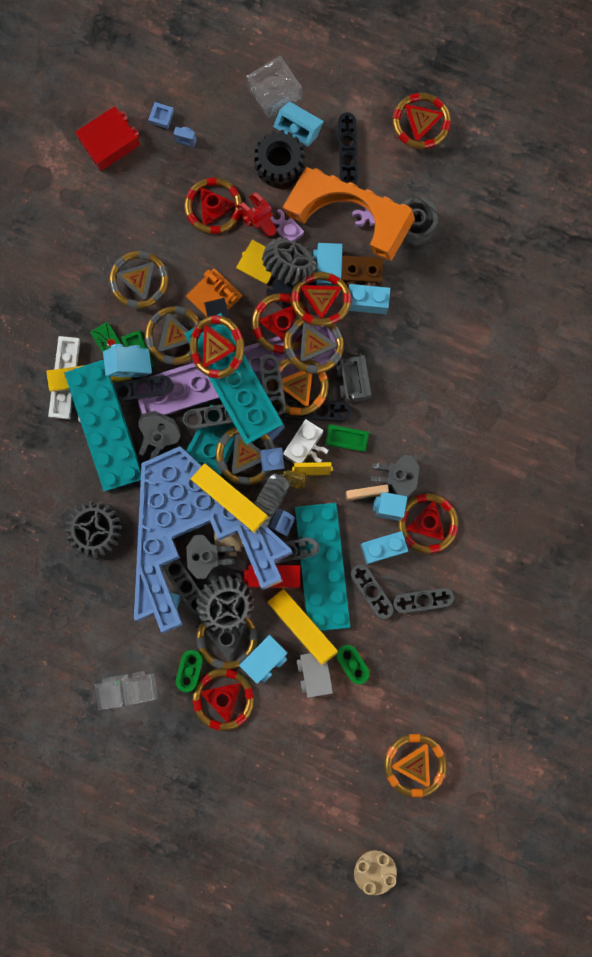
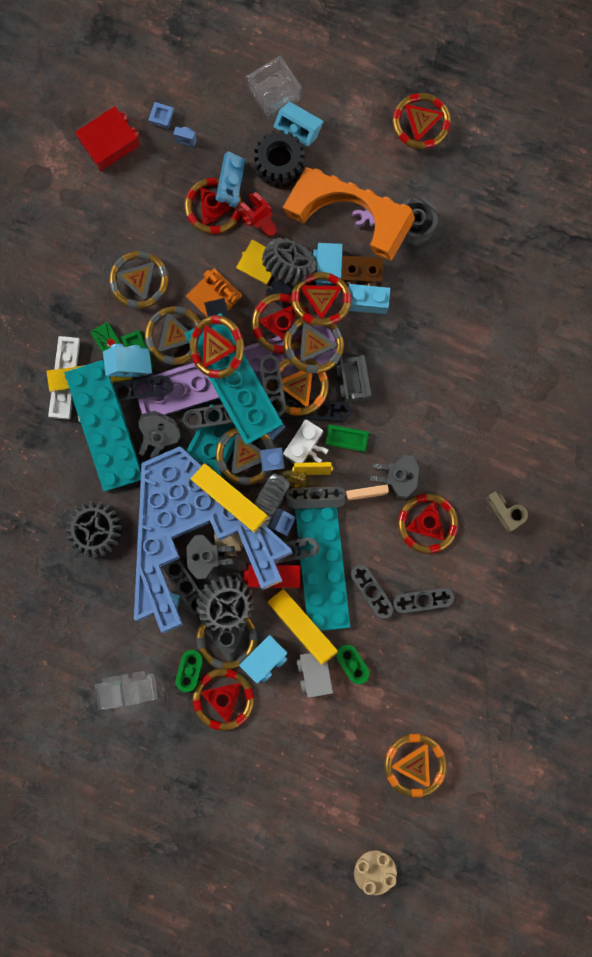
lavender plate [270,209,304,241] -> none
black beam [338,112,358,186] -> none
medium azure brick [360,531,408,565] -> none
medium azure brick [373,492,407,521] -> none
none -> dark azure plate [216,151,245,208]
none -> dark grey beam [286,487,346,508]
none -> dark tan plate [486,491,528,533]

